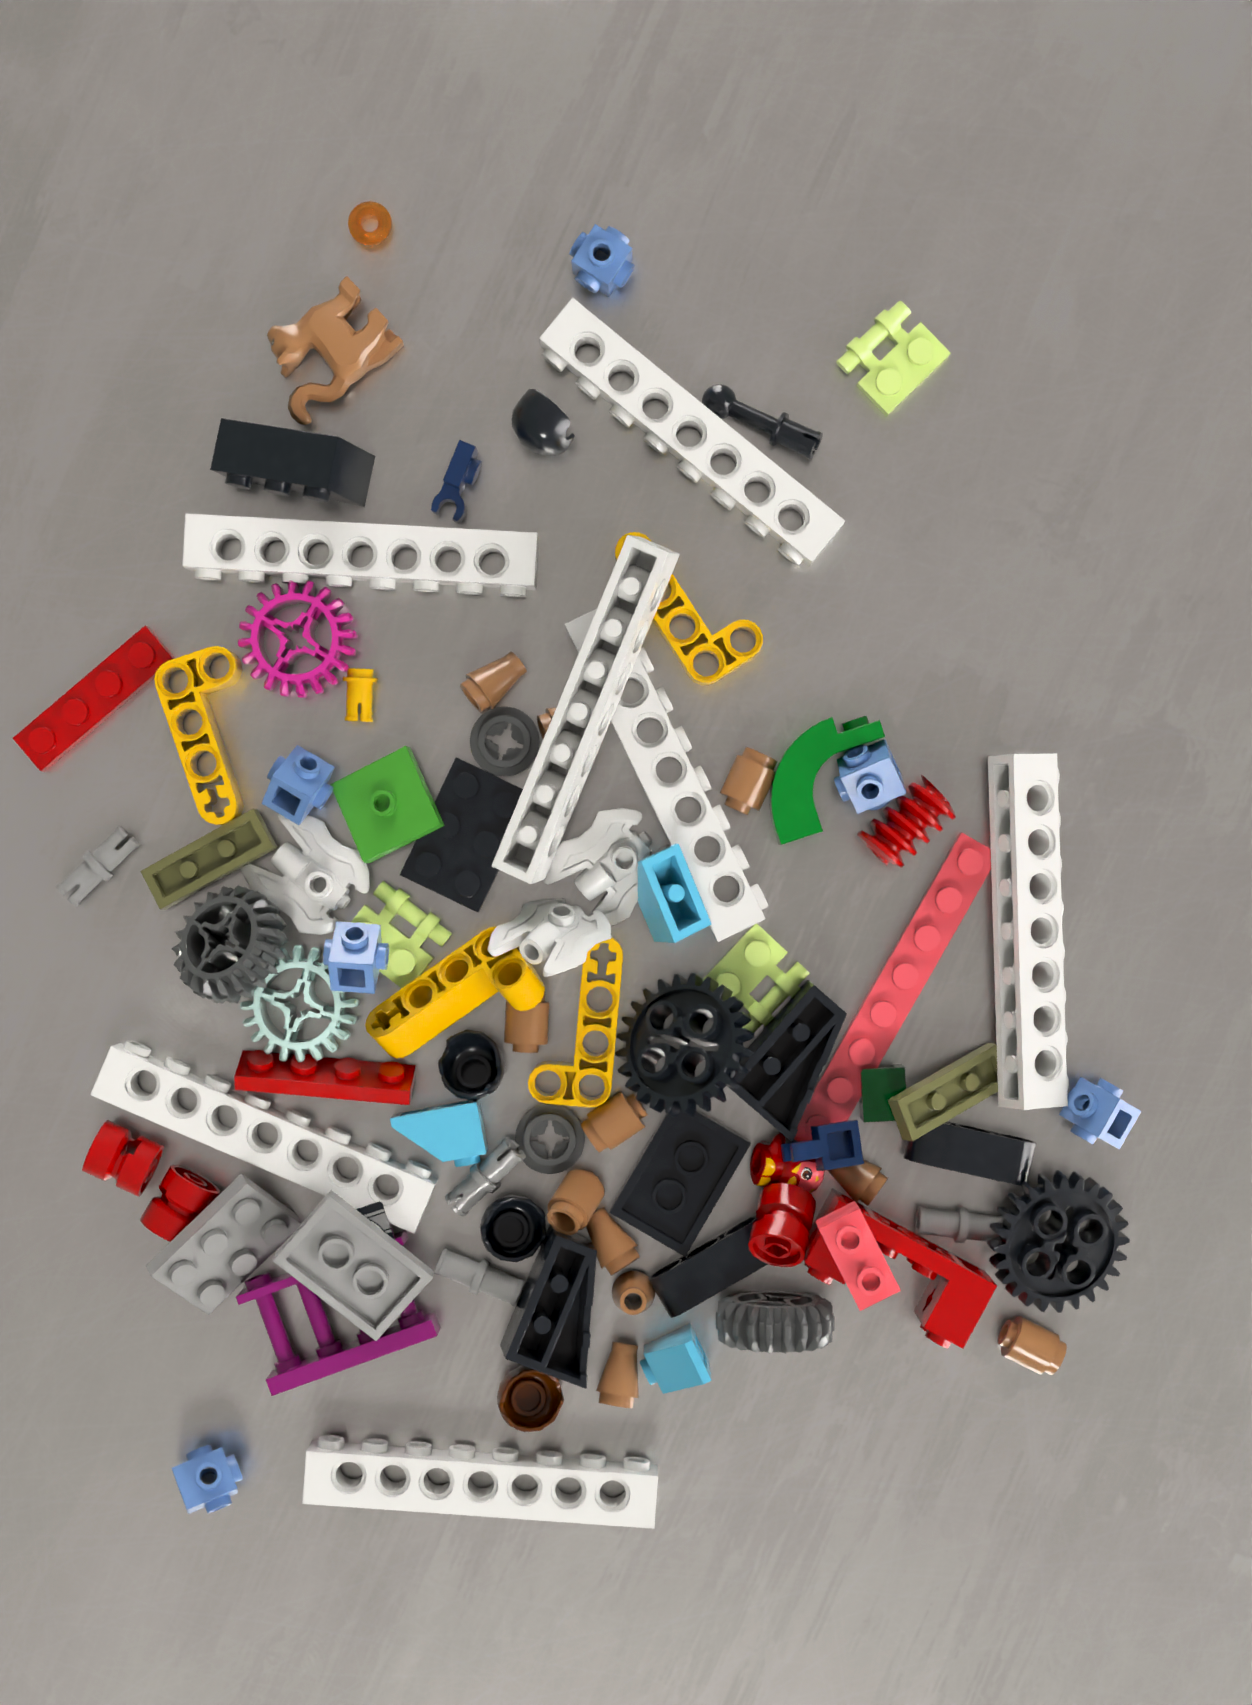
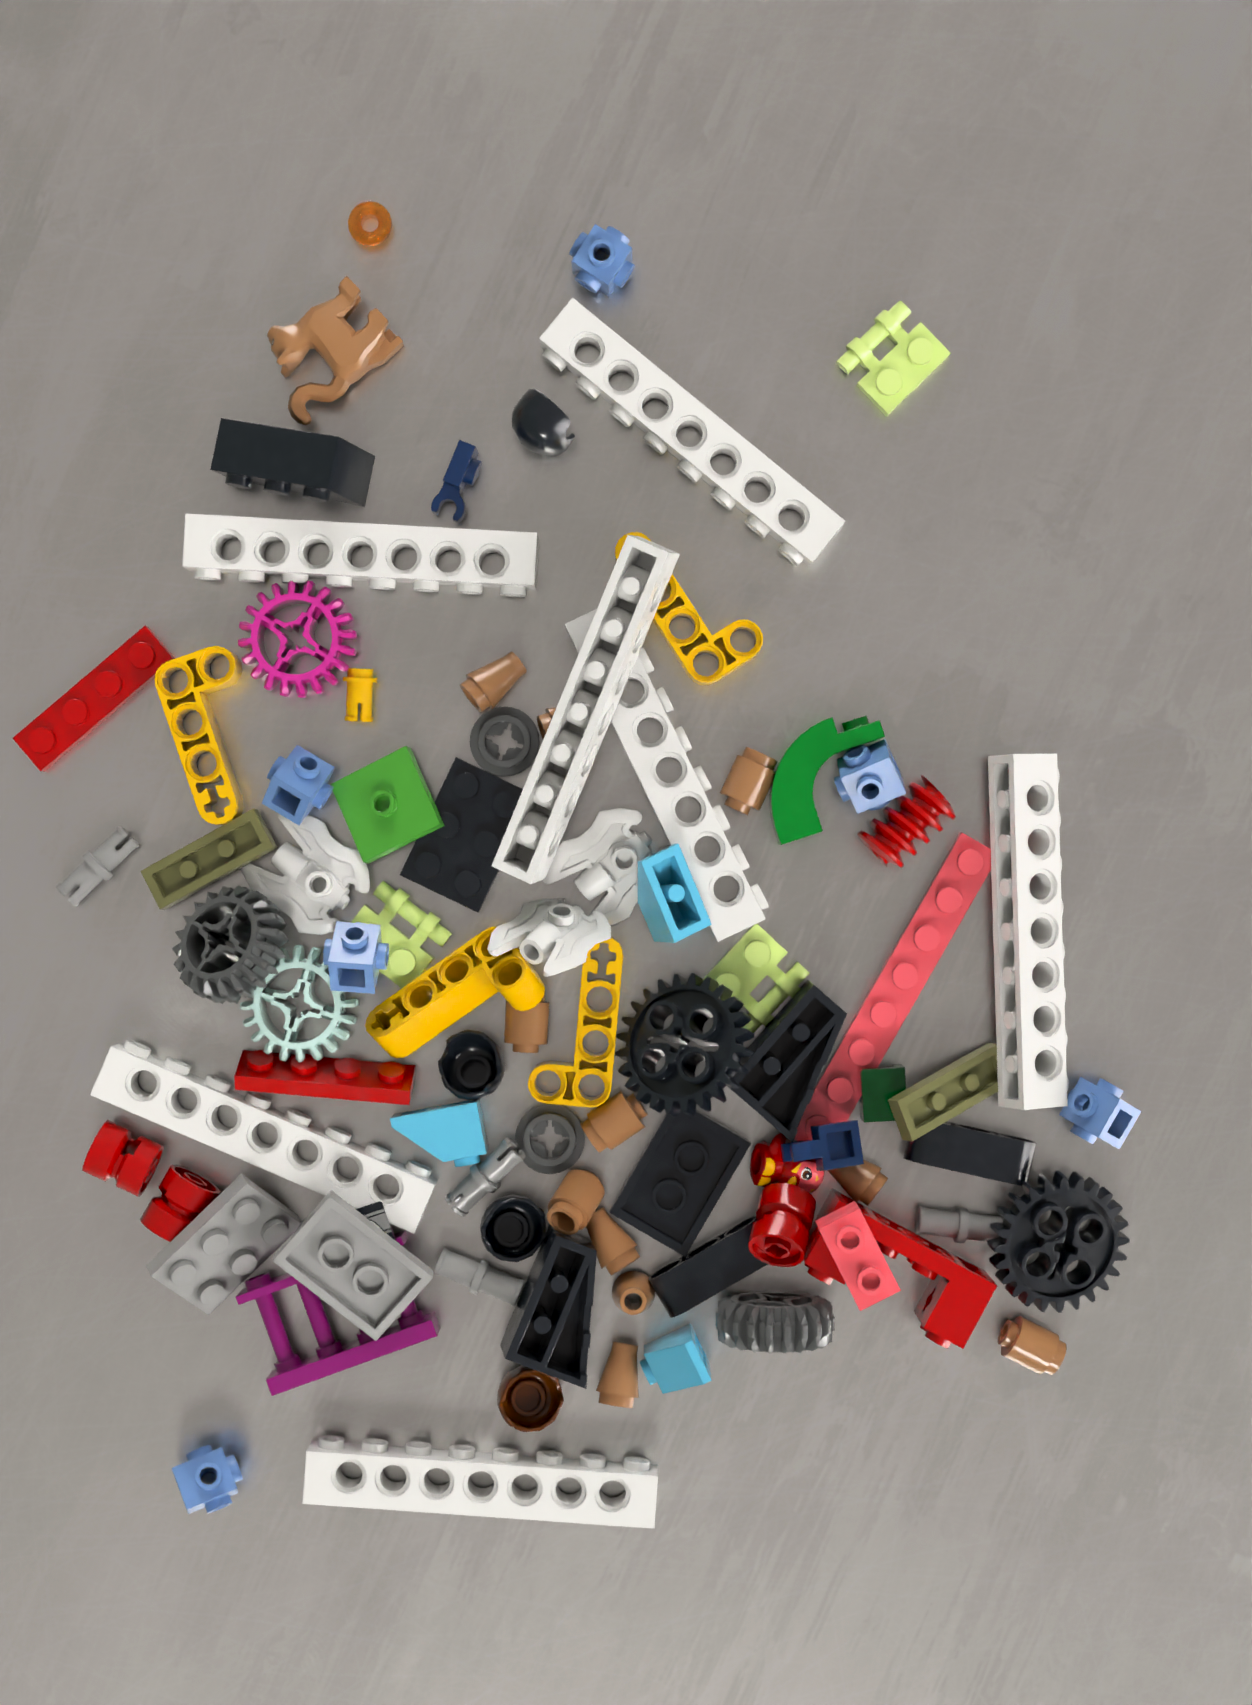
black pin [702,384,823,459] -> none

